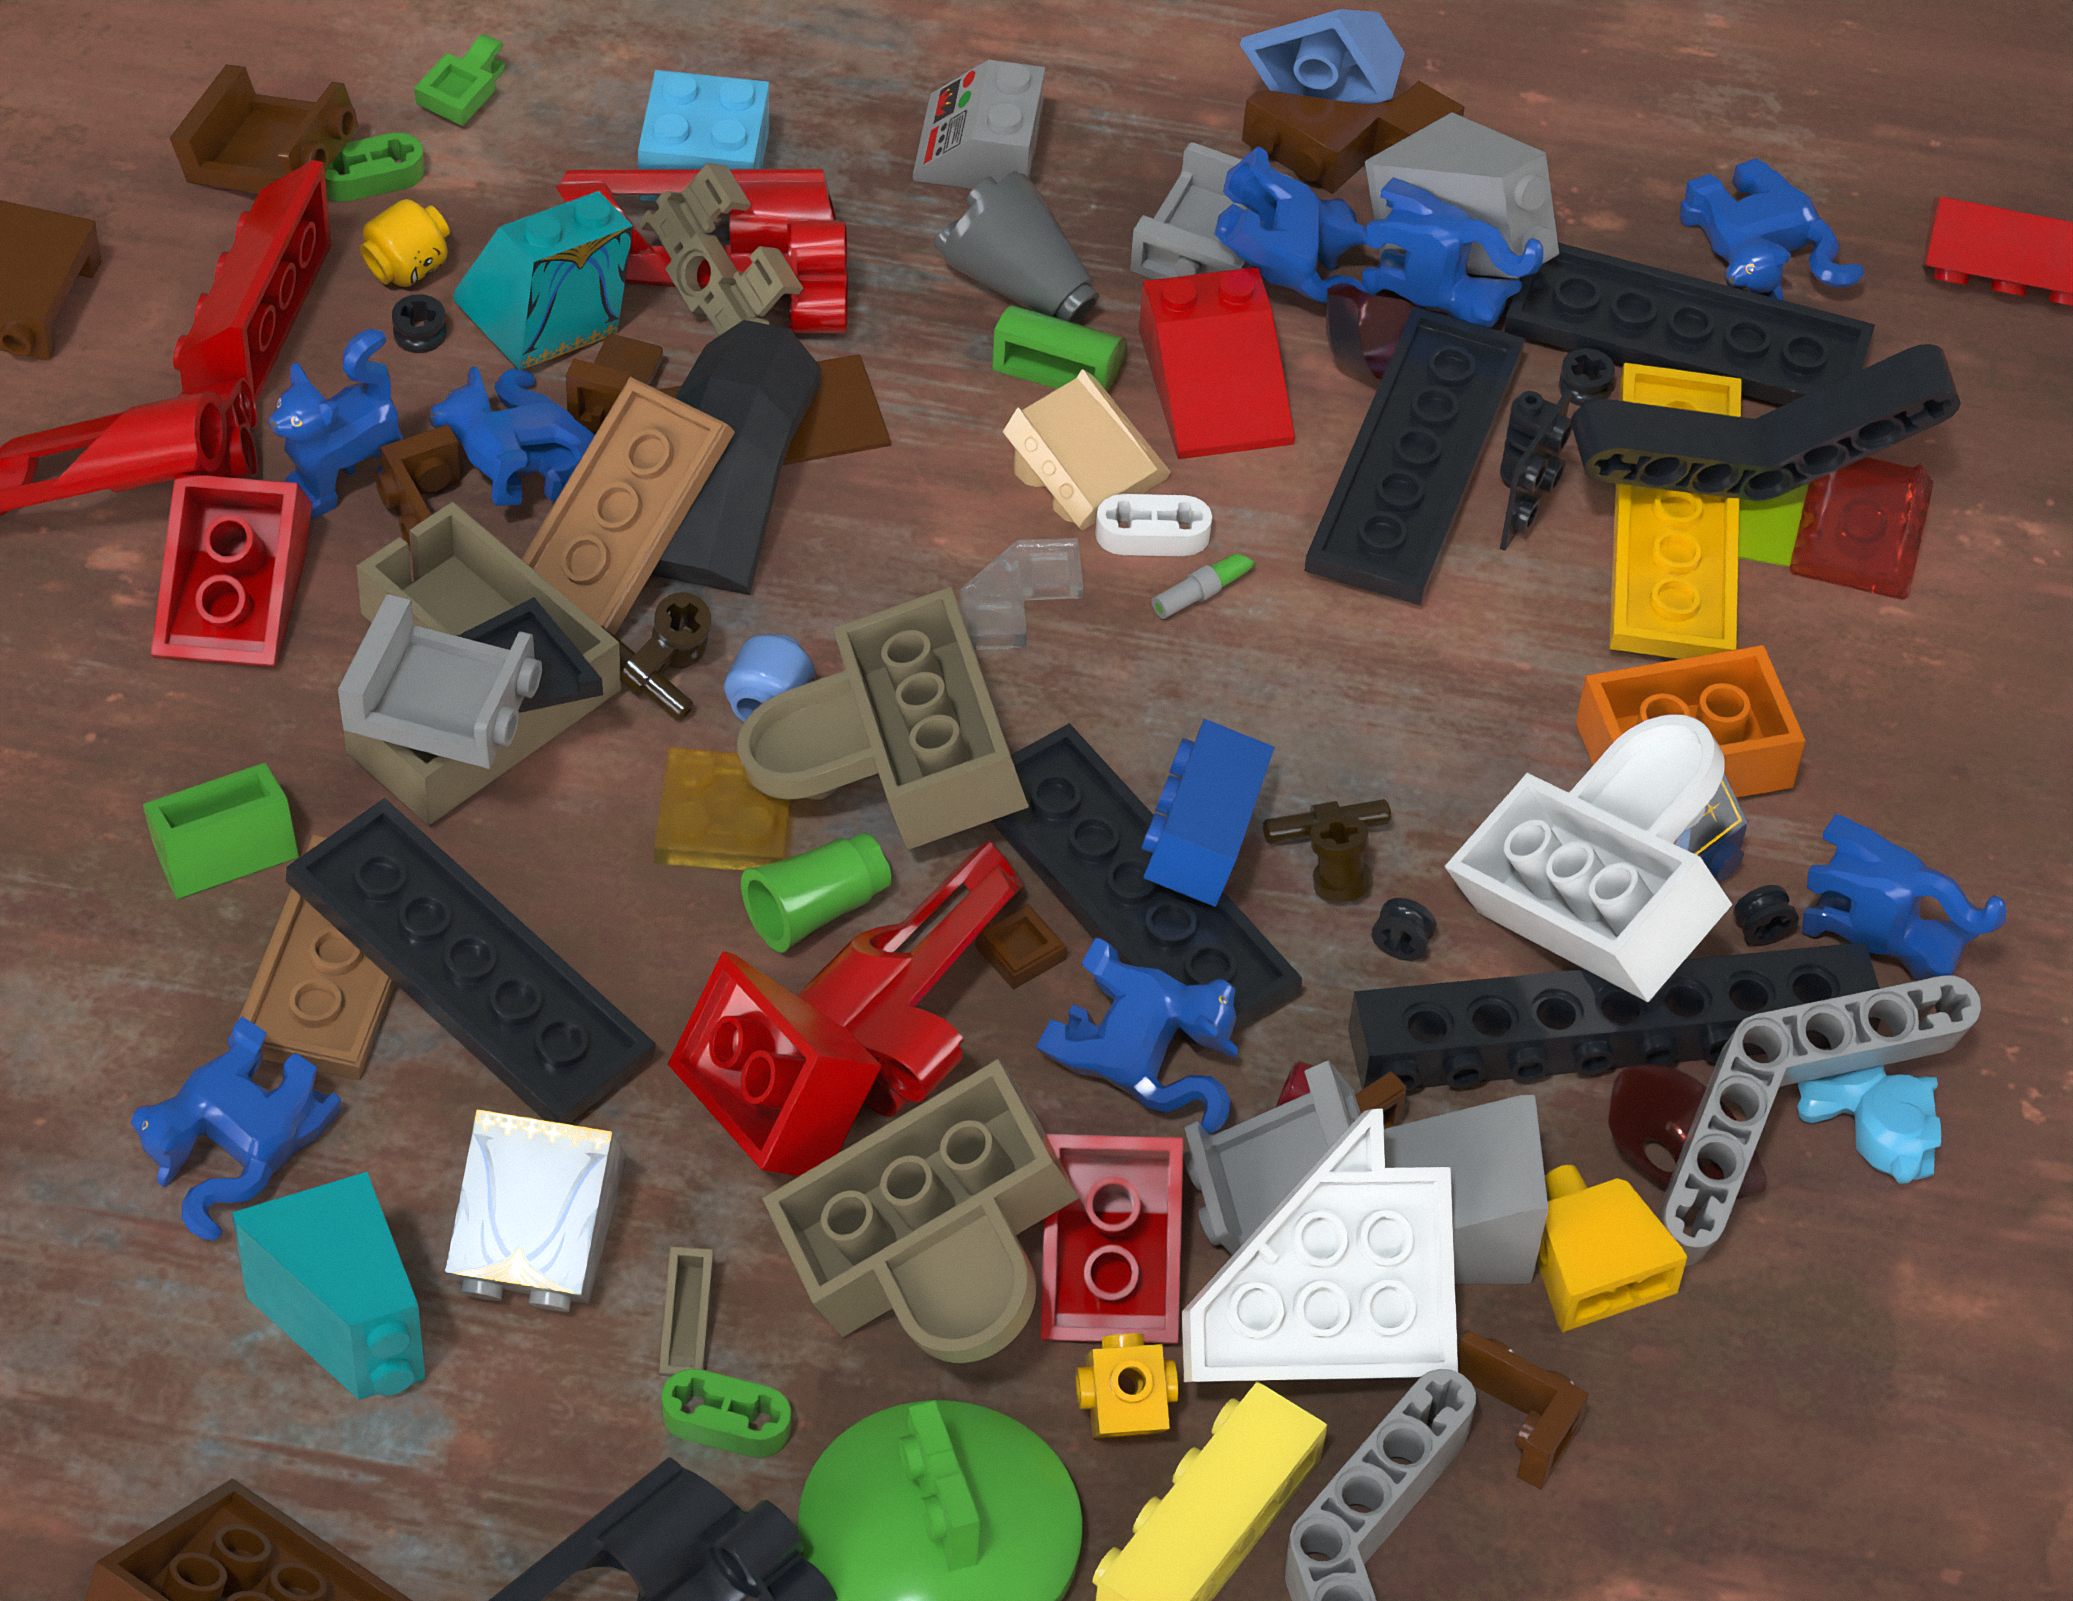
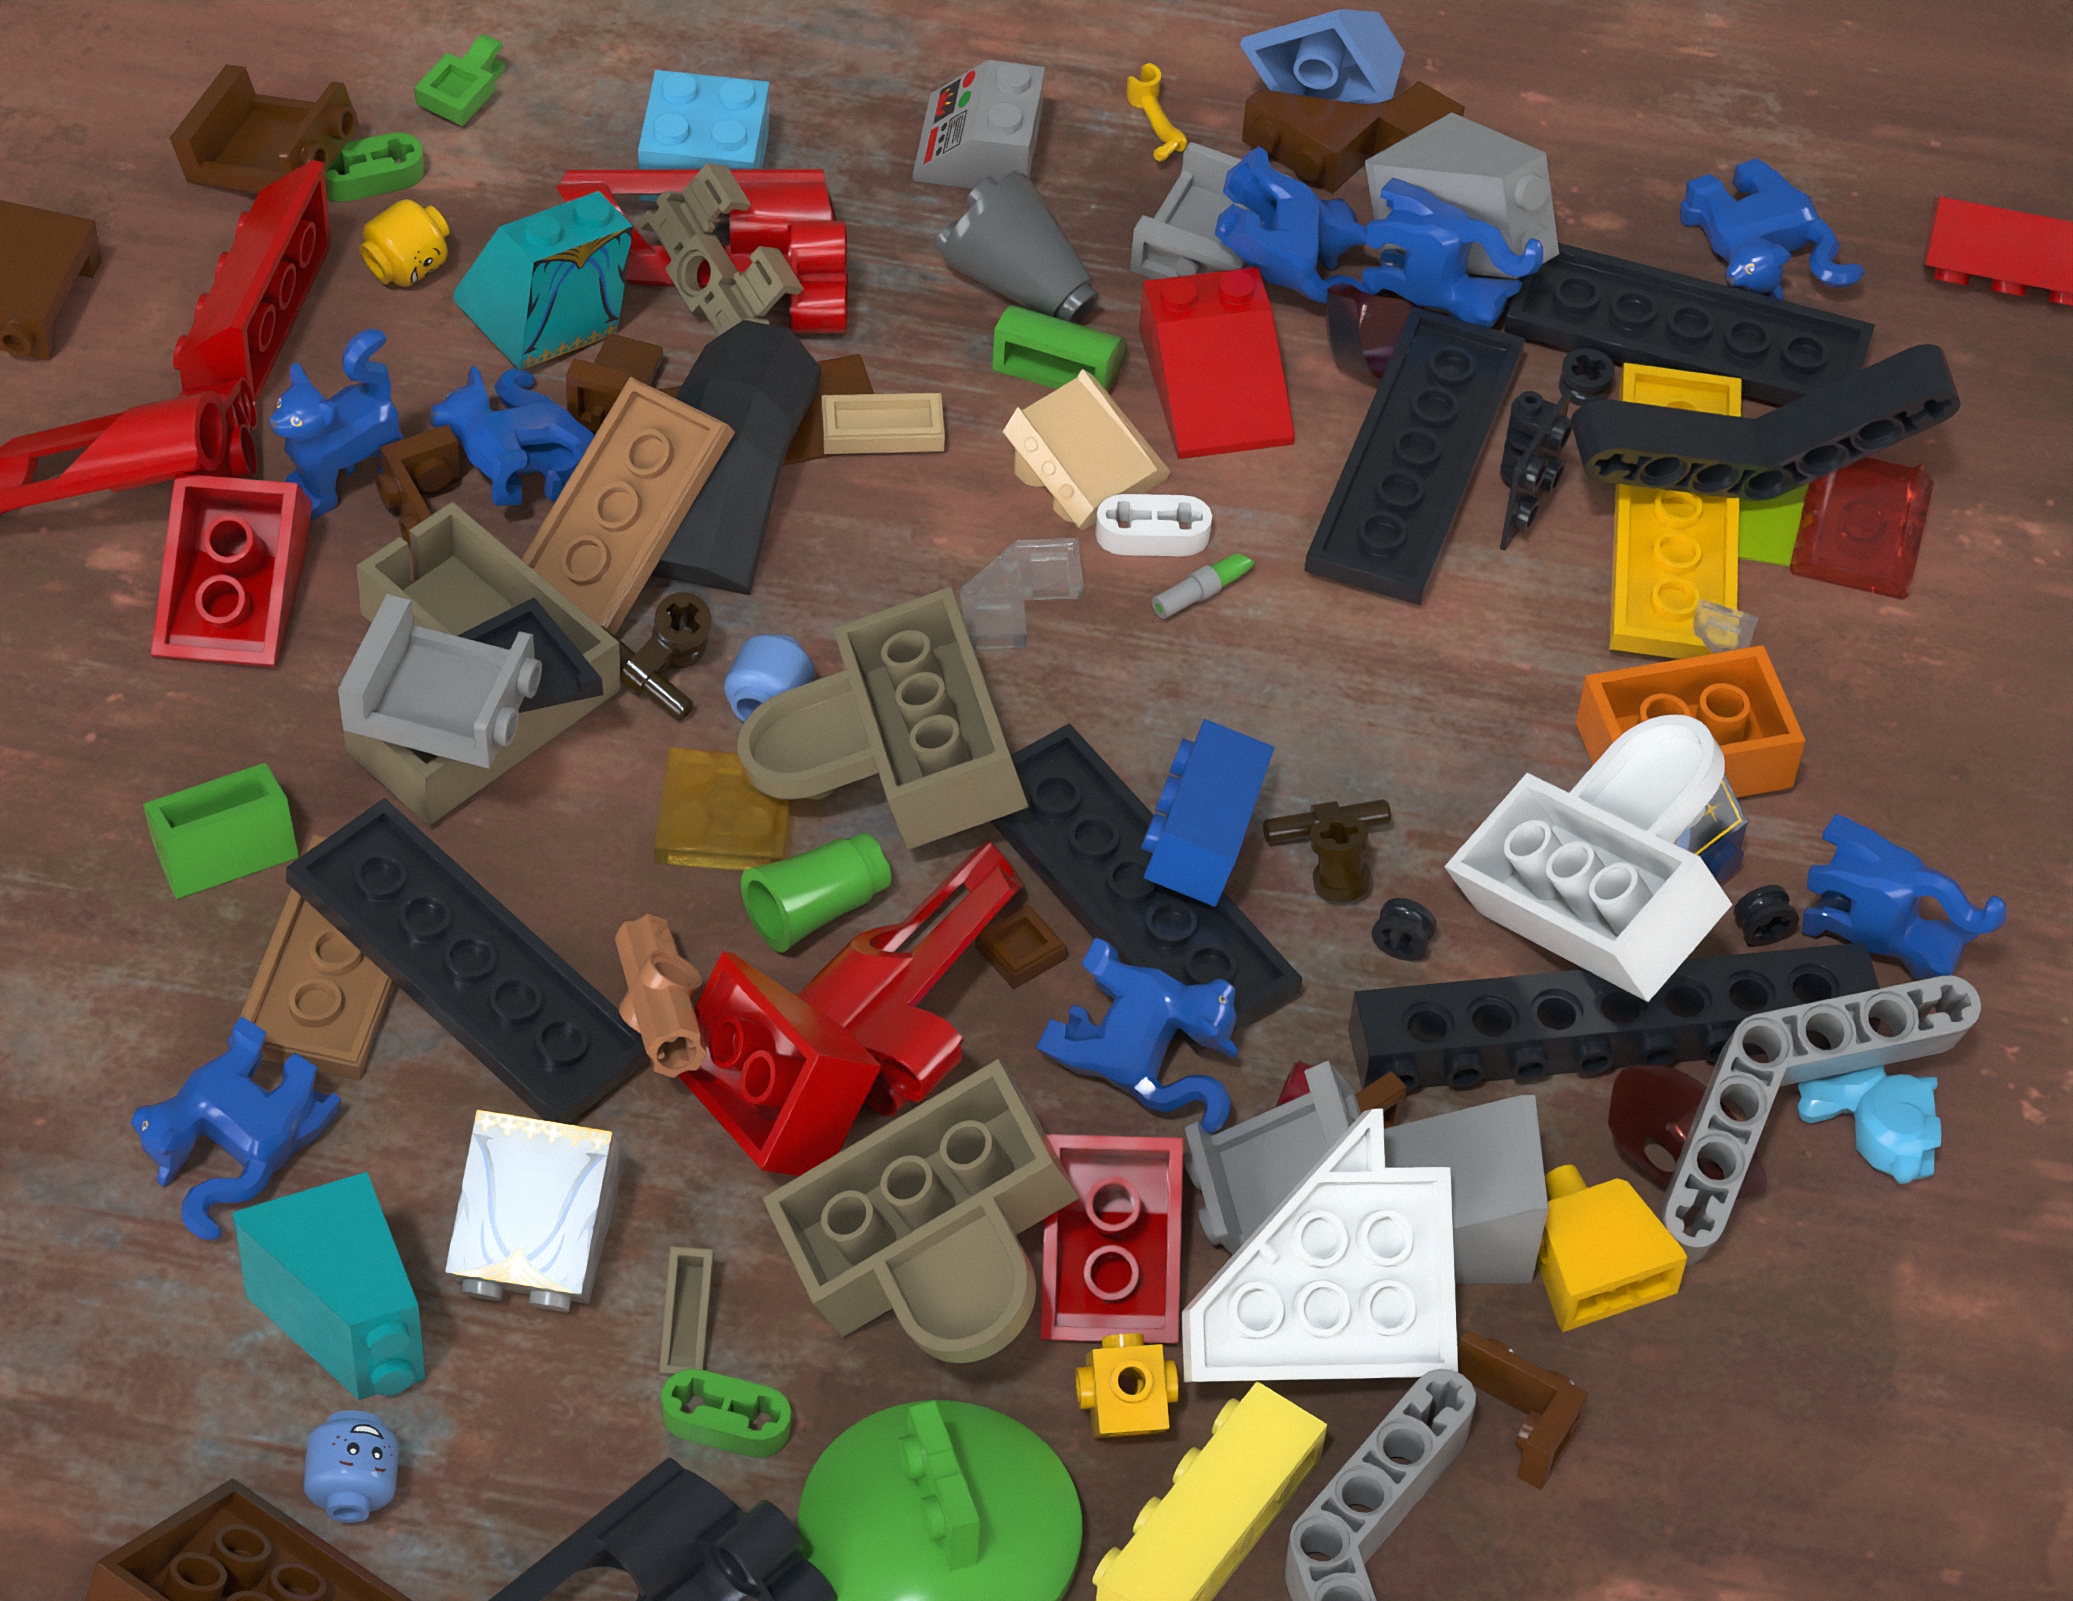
black bush [392,294,446,353] -> none
none -> medium blue head [303,1410,399,1523]
none -> nougat piece [615,913,707,1078]
none -> tan tile [821,393,945,454]
none -> yellow piece [1126,63,1187,162]
none -> clear tile [1693,598,1759,653]

